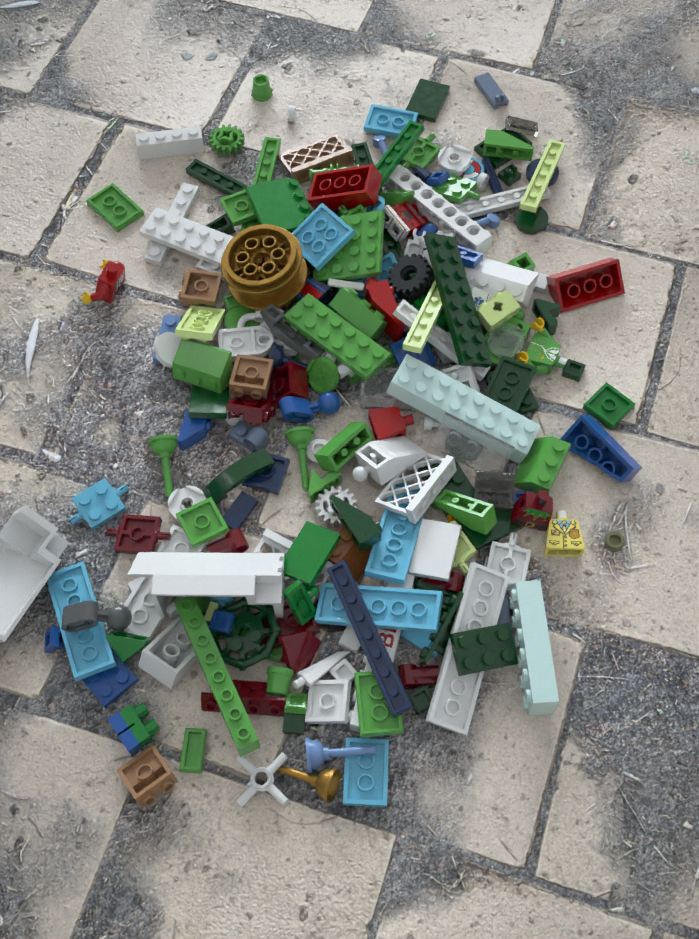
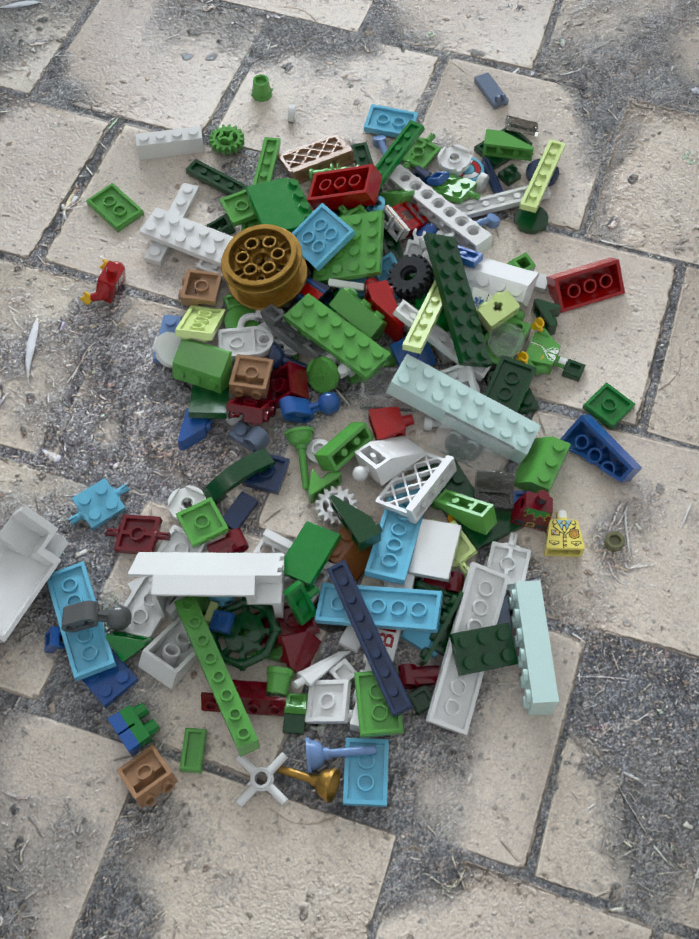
bright green piece [148,435,178,498] -> none
dark green tile [406,78,450,123] -> none

